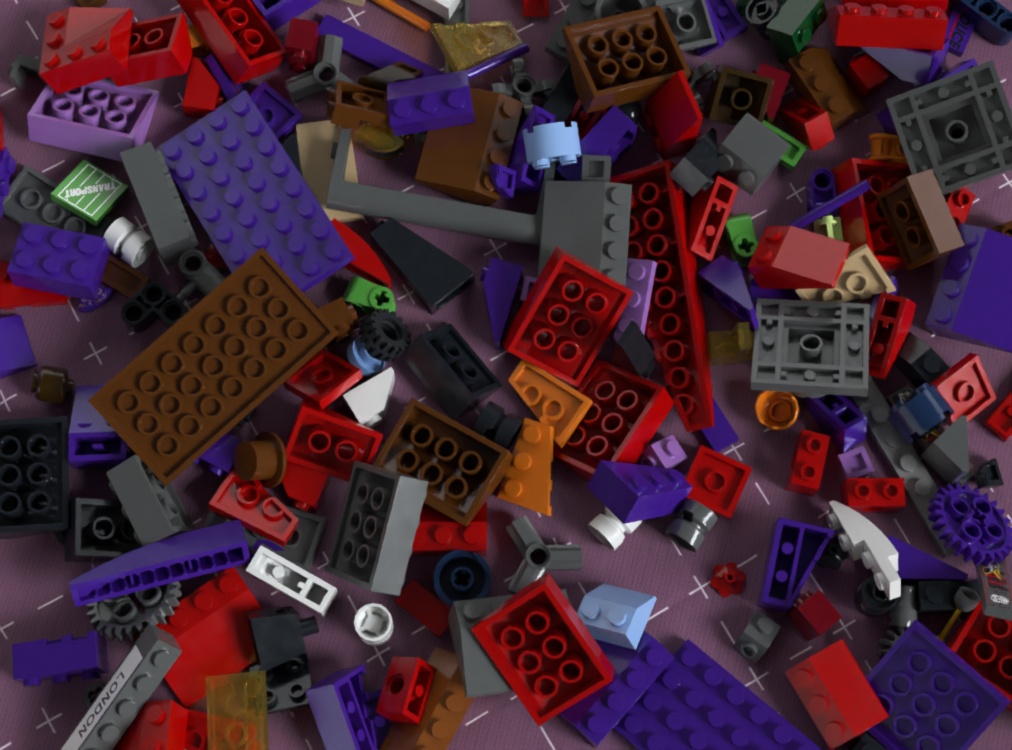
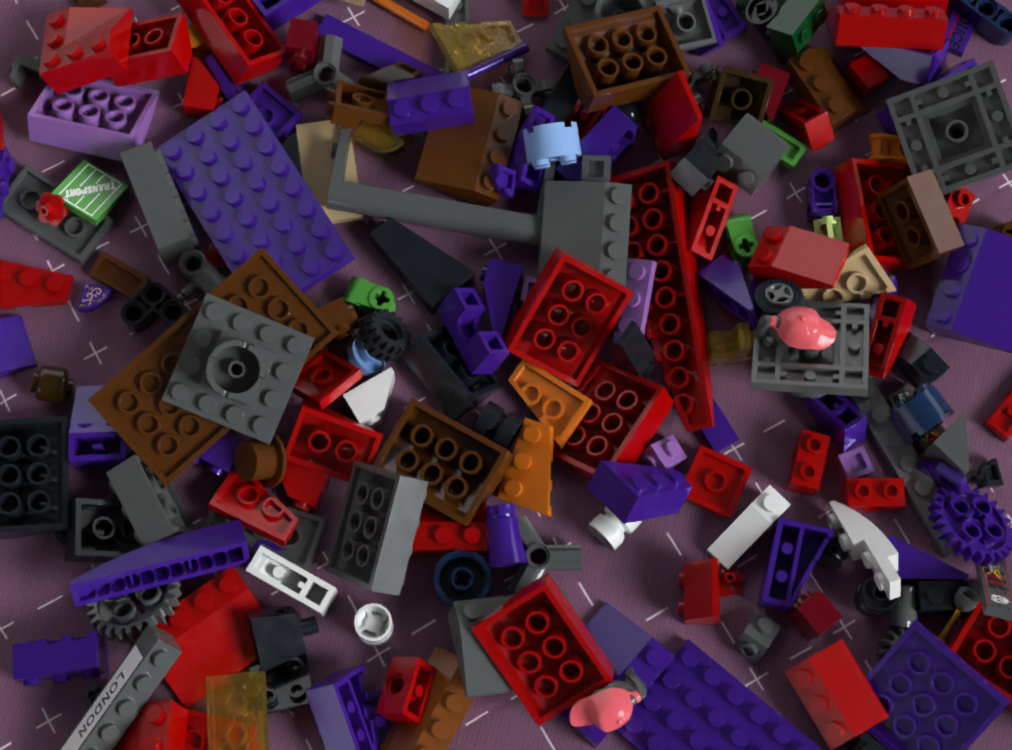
dark purple brick [7,222,110,301] -> none
white wheel [103,217,155,268] -> none
red slope [332,218,392,290] -> none
red tile [395,579,451,639] -> none
light blue slope [577,583,657,650] -> none
dark grey wheel [665,499,718,553] -> none
orange hair [754,391,800,431] -> none
dark purple bar [785,179,871,229] -> none
red plate [930,352,997,427] -> none
none -> red plant [35,192,68,226]
none -> dark grey piece [162,293,315,445]
none -> dark purple arch [436,287,510,374]
none -> dark purple plant [486,503,528,568]
none -> coral hair [569,667,647,732]
none -> red slope [679,558,720,625]
none -> white slope [706,485,791,571]
none -> black wheel [753,278,804,317]
none -> coral hair [753,306,836,350]
none -> dark purple tile [916,459,967,495]

